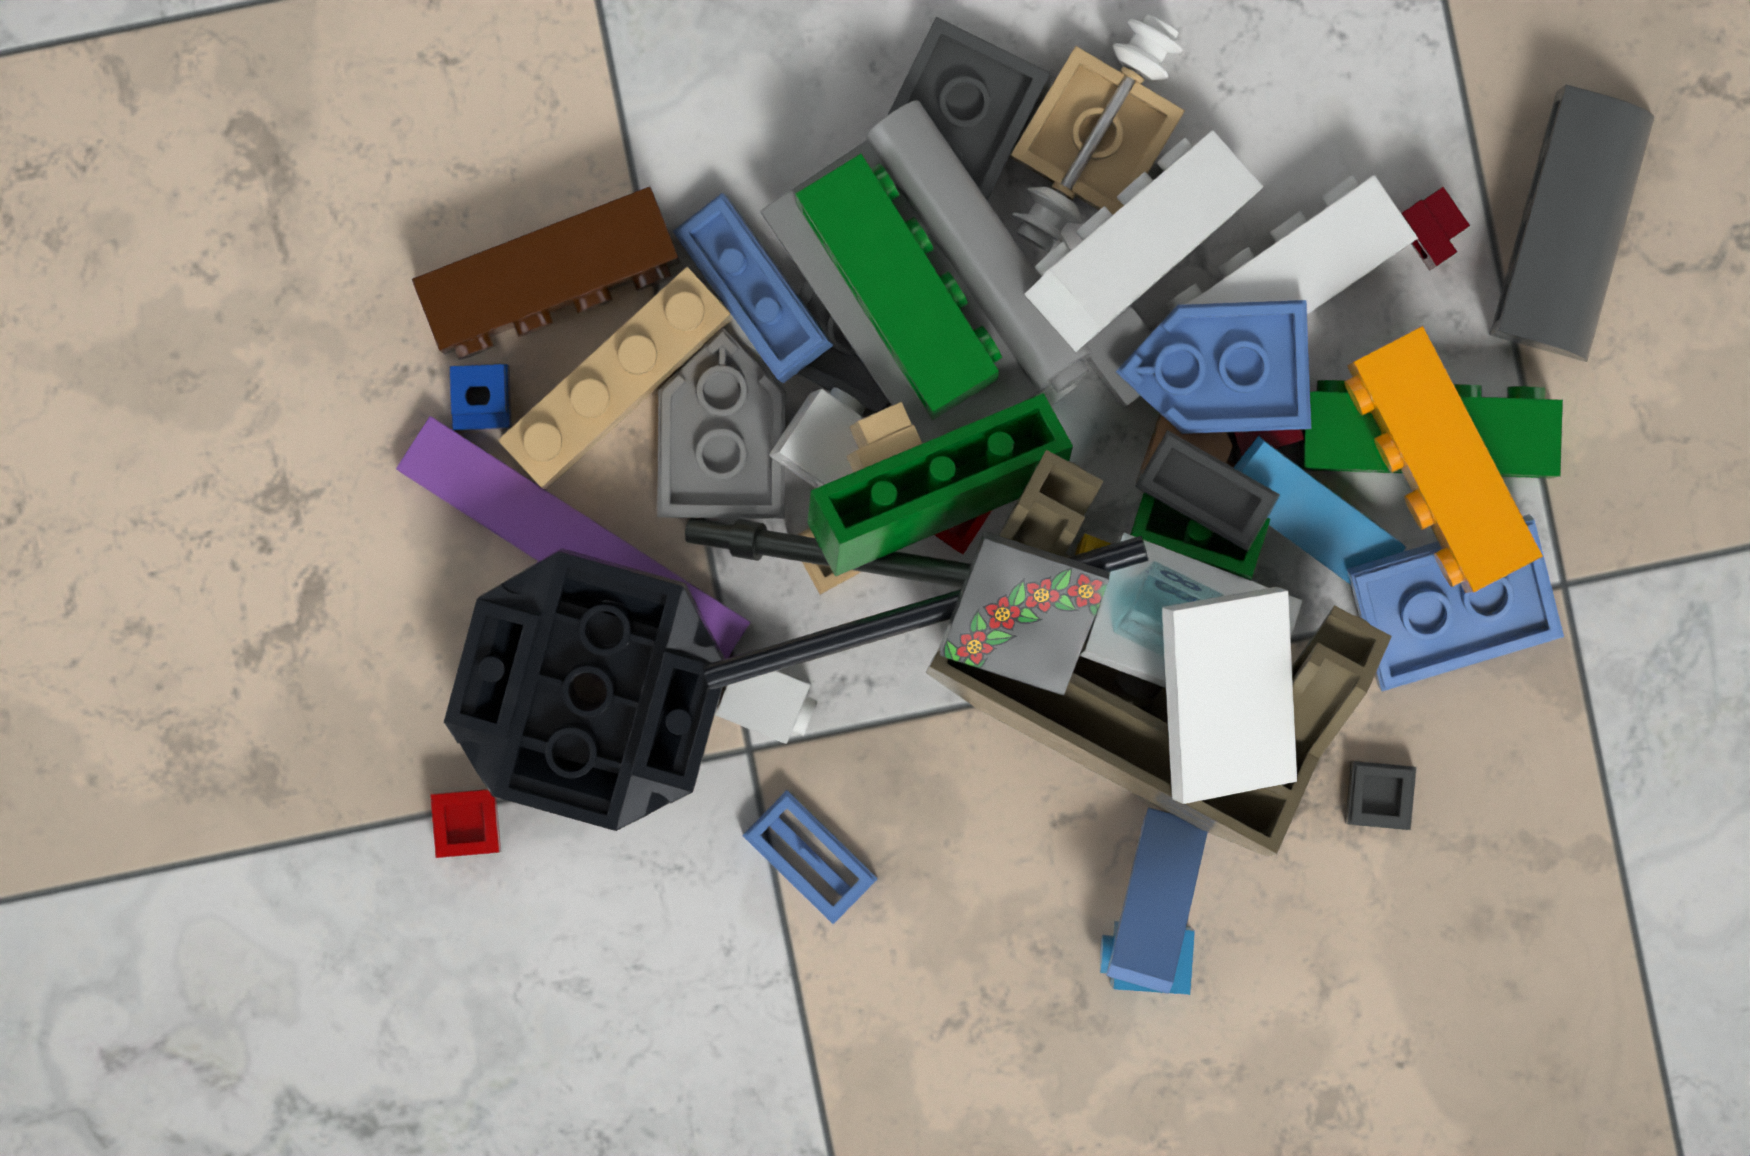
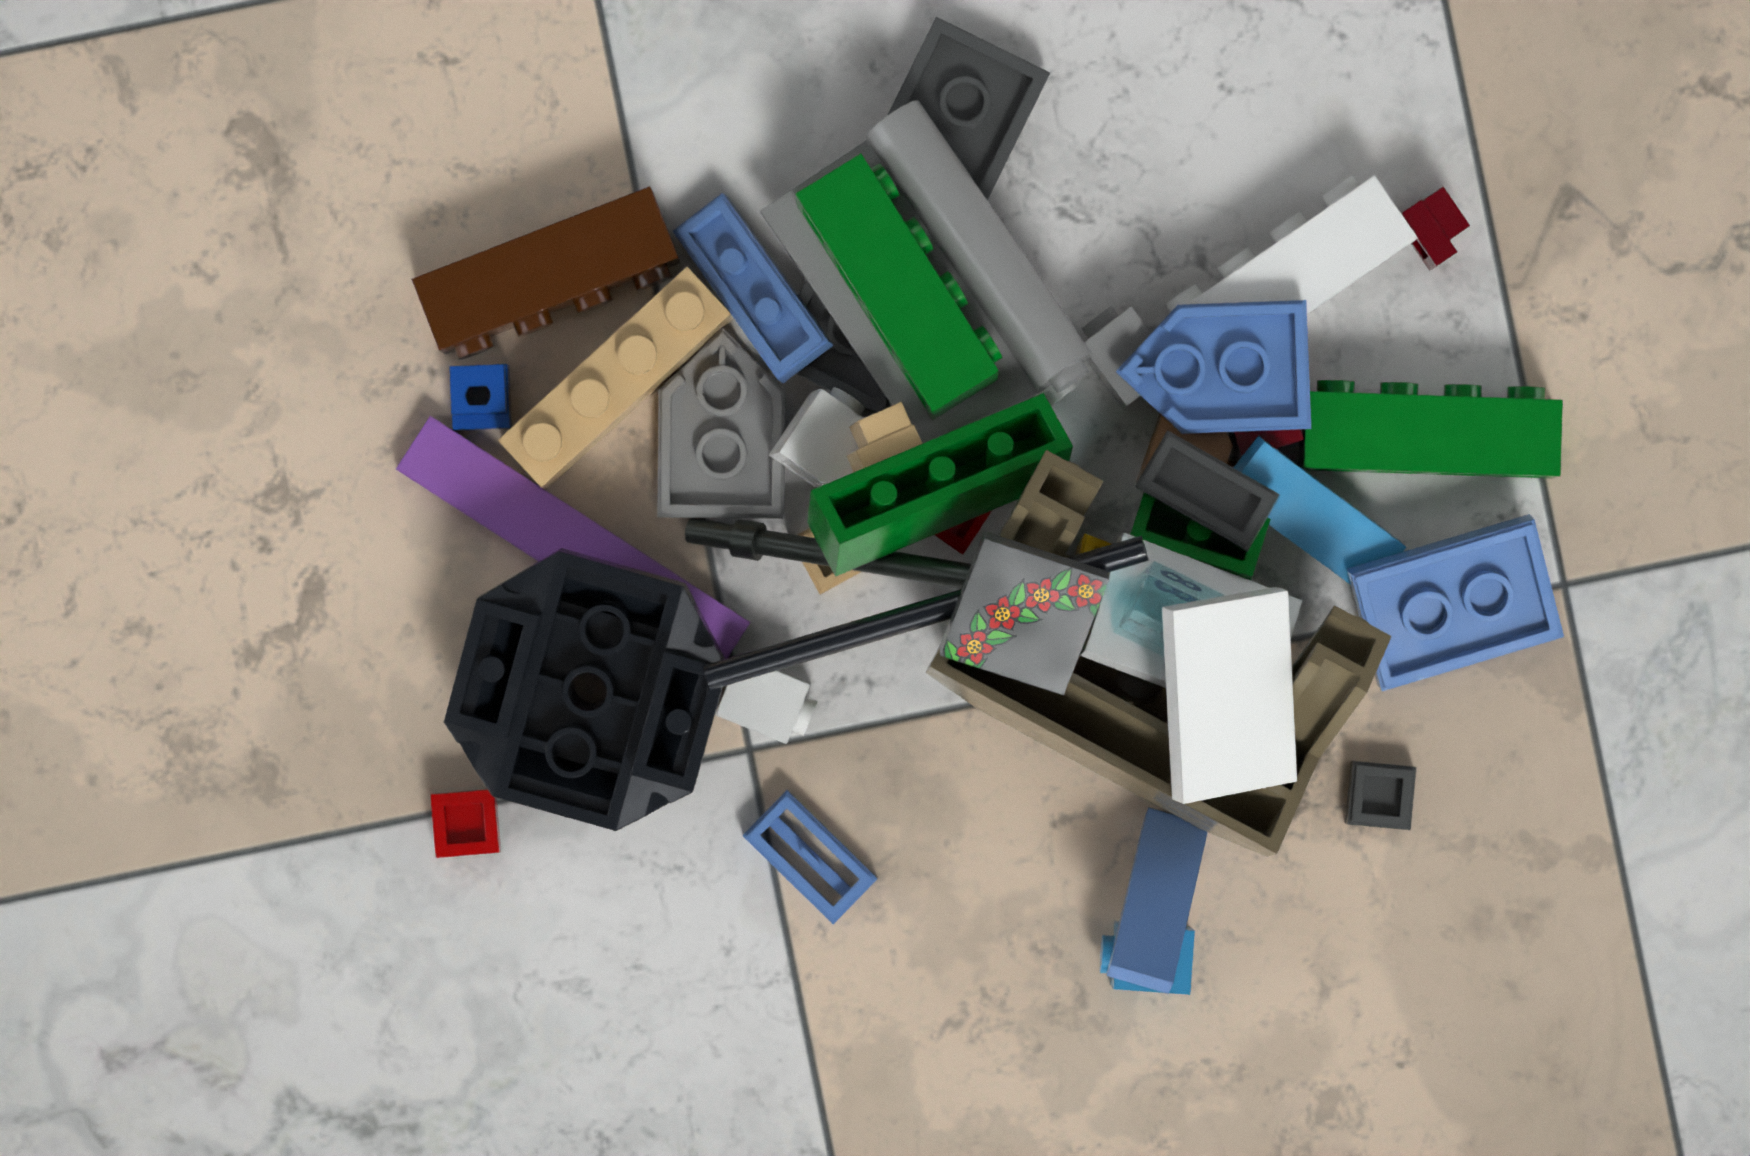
tan plate [1010,14,1185,252] -> none
white brick [1024,130,1263,352] -> none
light orange brick [1344,326,1543,593] -> none
dark grey brick [1489,84,1655,362] -> none

